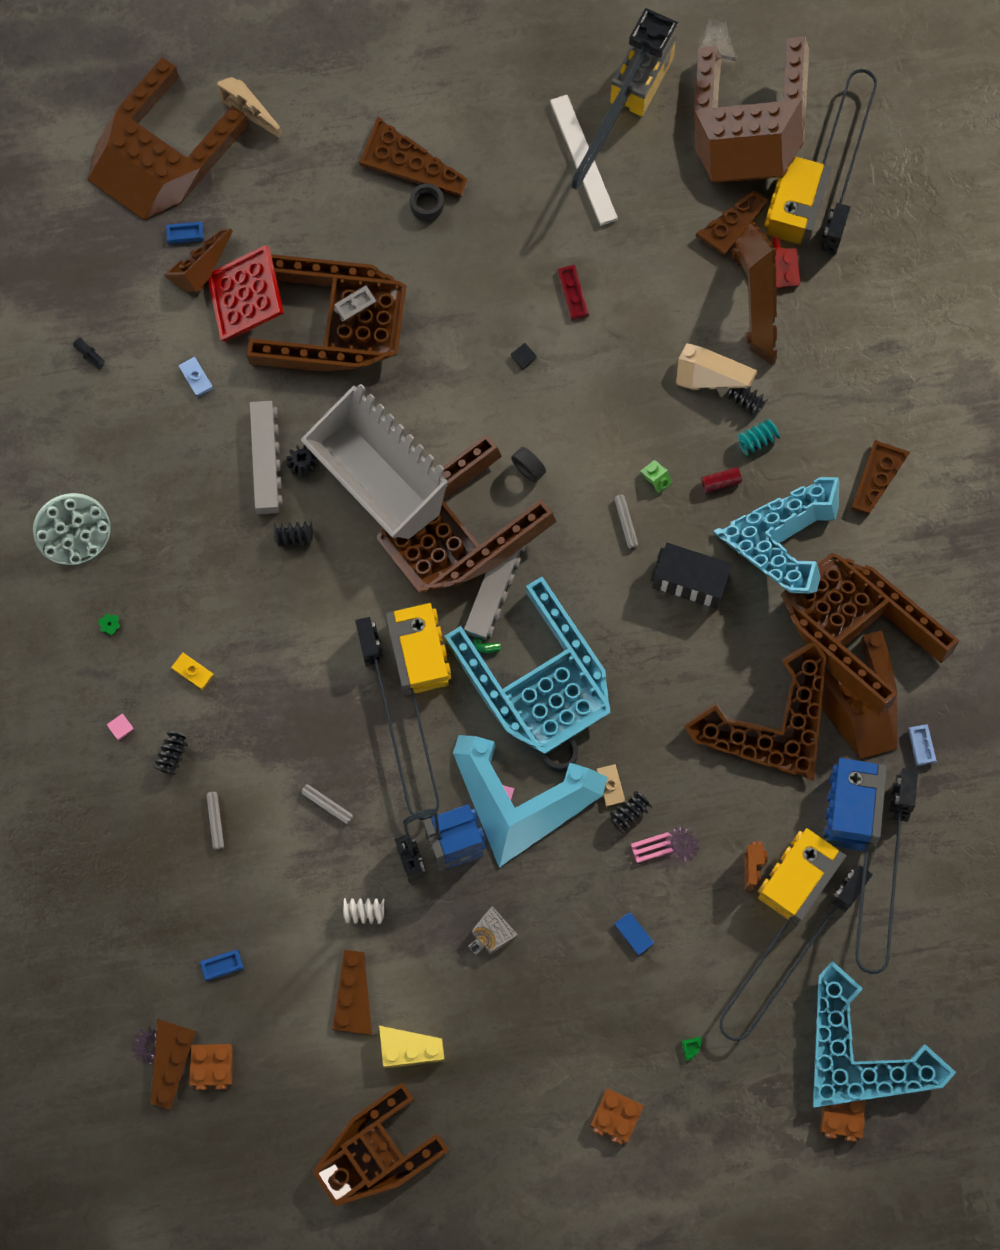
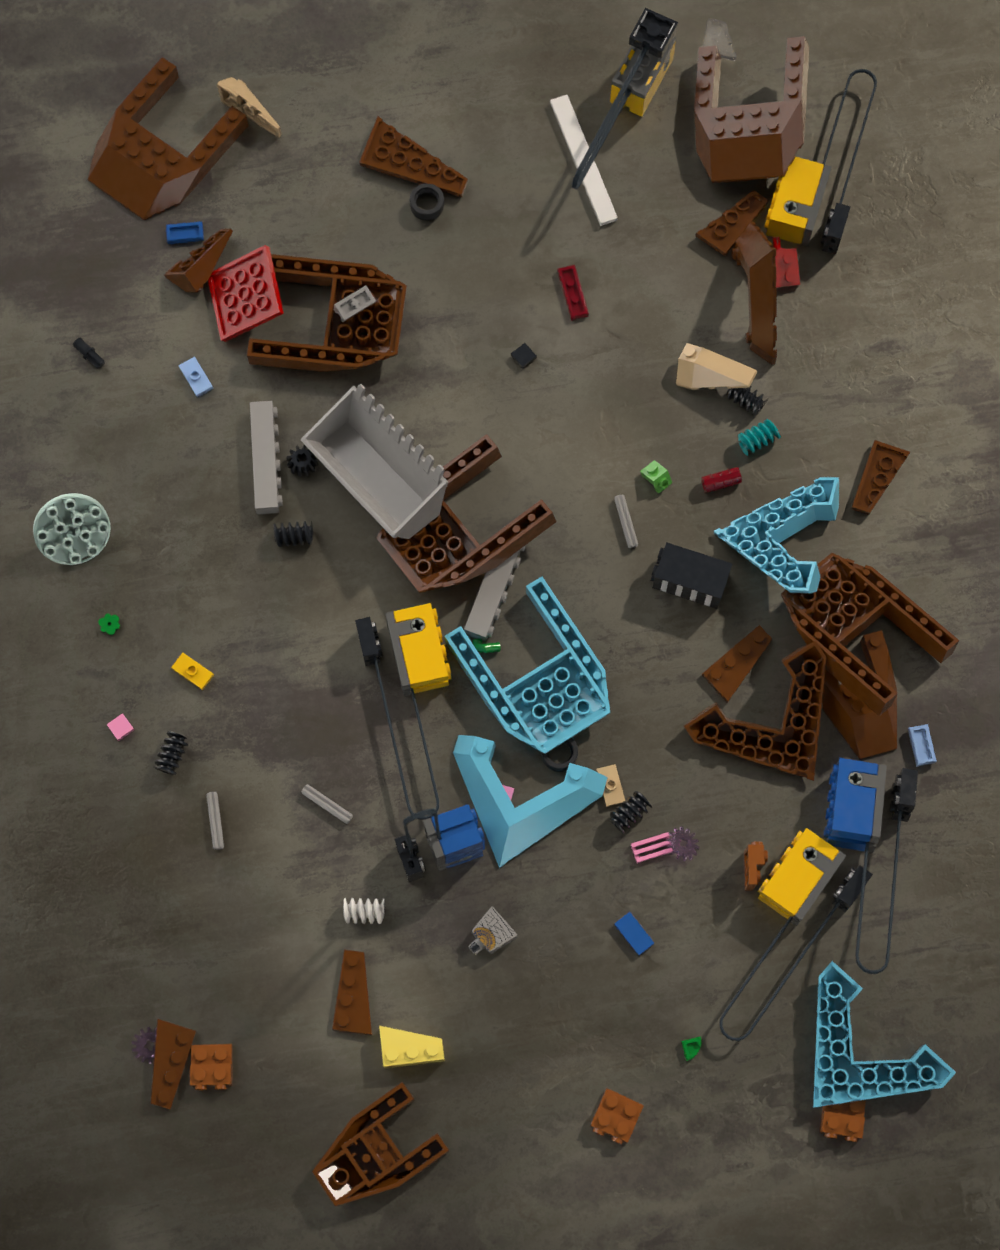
blue tile [200,949,244,981] -> none
black tyre [511,447,546,482] -> none
none -> reddish brown wing [702,625,772,703]

